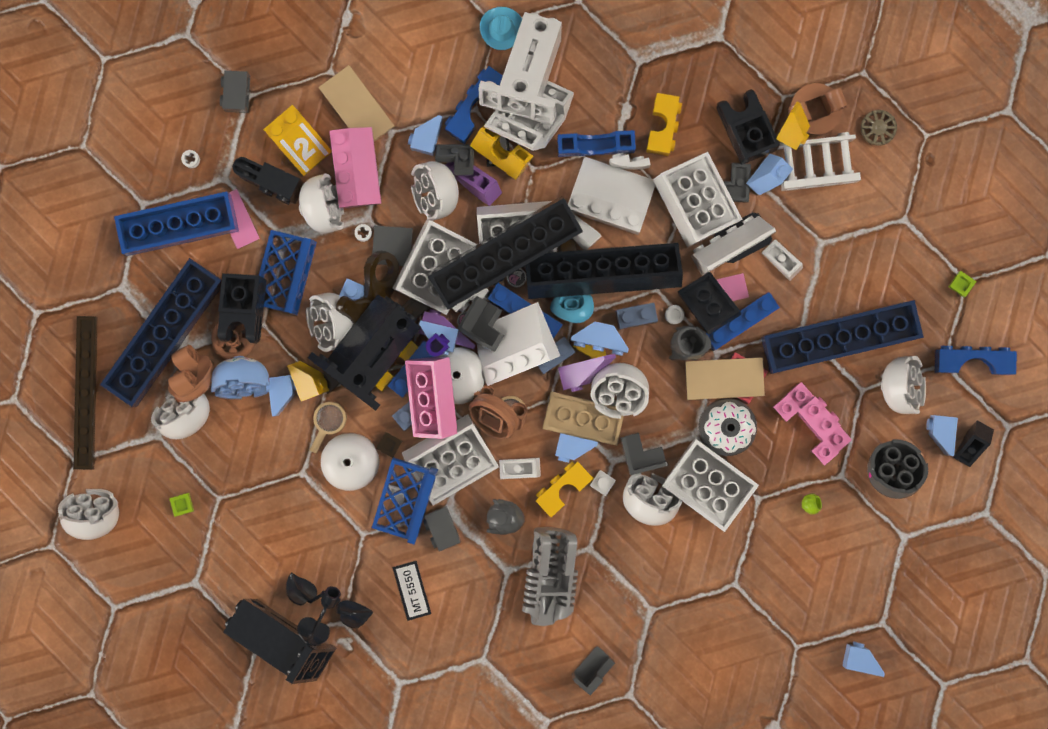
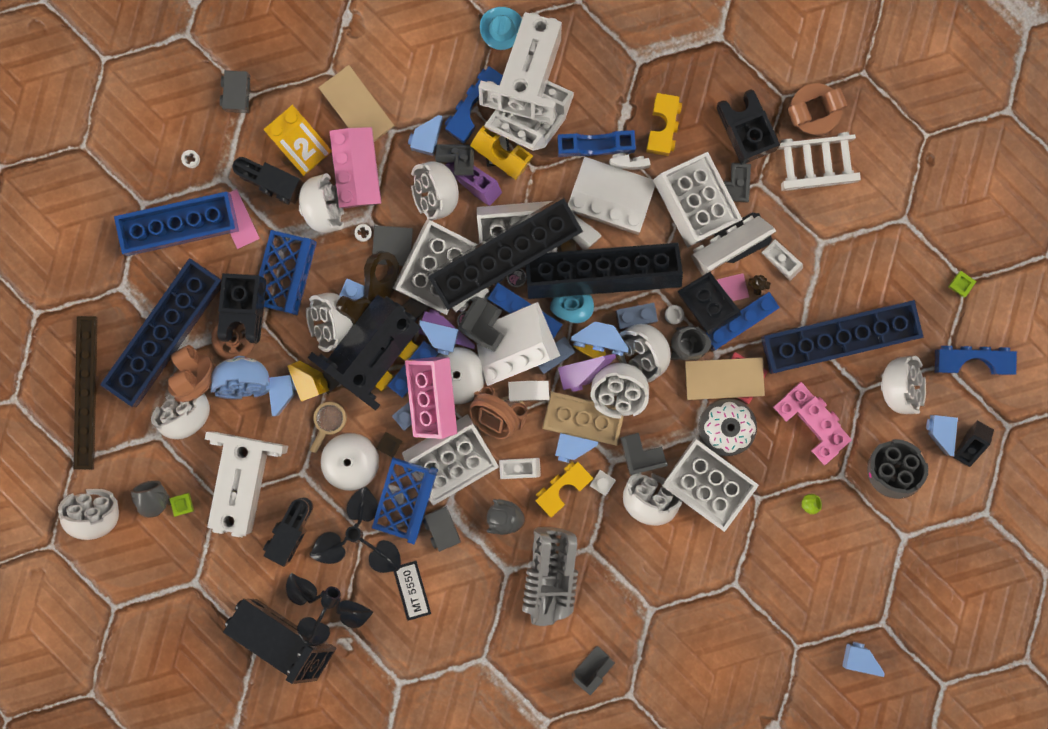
dark purple plate [426,333,450,357] -> none
light blue slope [746,153,793,195] -> none
yellow slope [776,102,810,150] -> none
dark tan wheel [860,110,897,146] -> none
none -> dark grey helmet [130,481,171,518]
none -> white brick [205,431,288,538]
none -> black brick [263,497,313,567]
none -> black plant [310,487,401,573]
none -> white slope [508,381,550,402]
none -> white cylinder [617,324,671,382]
none -> dark brown plant [748,275,771,295]

